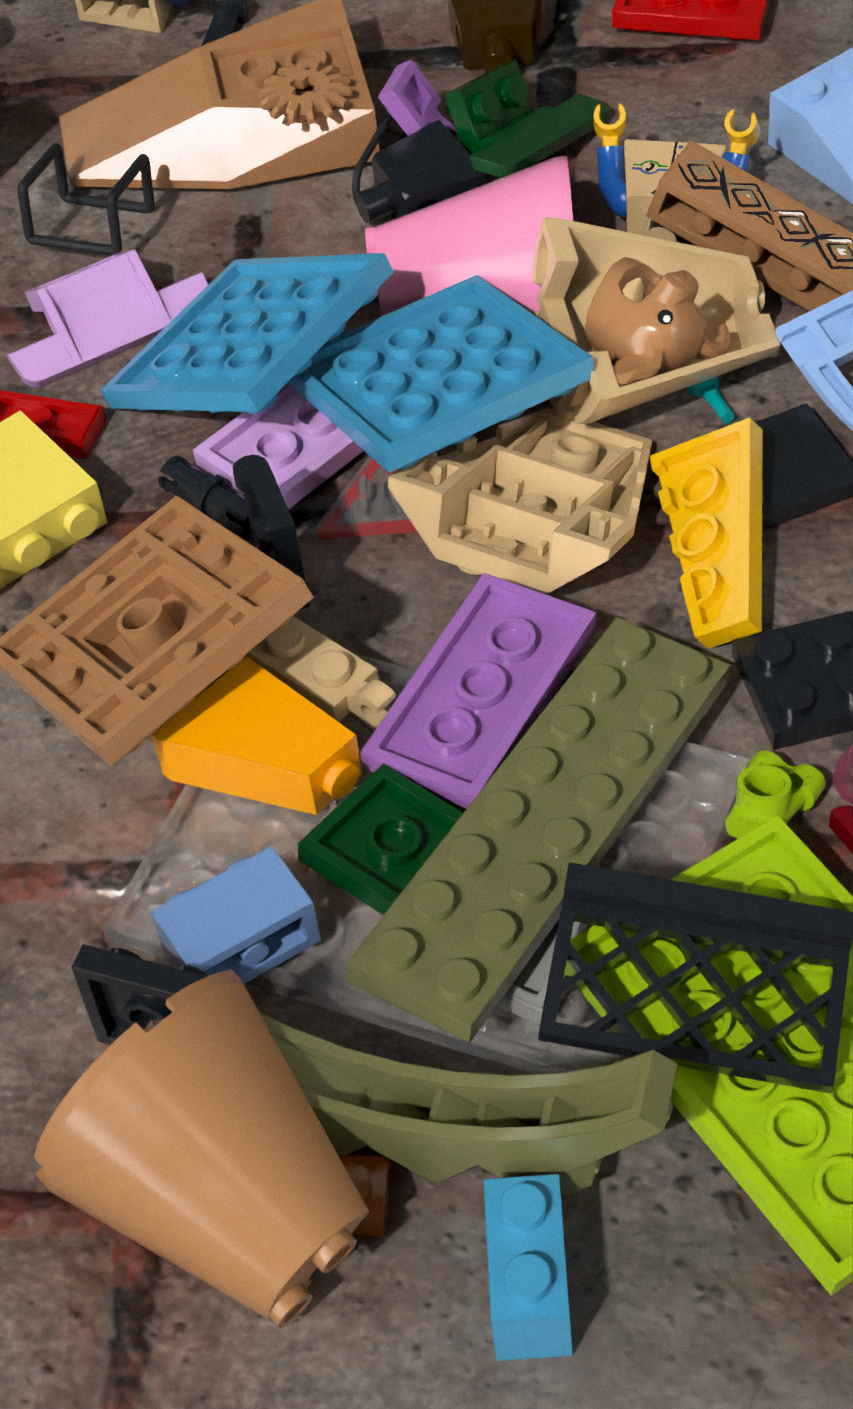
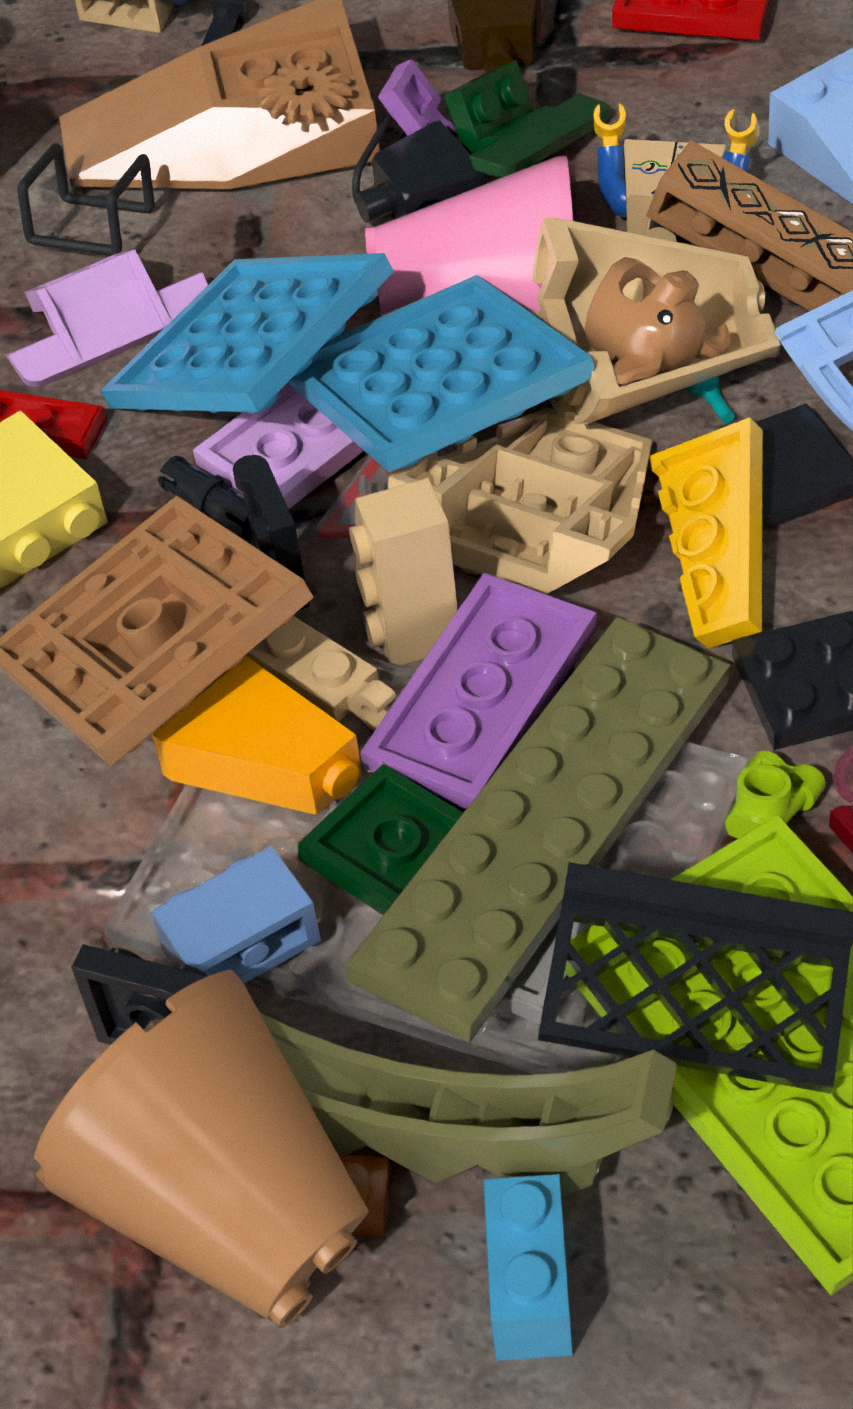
none -> tan wedge [349,478,458,668]

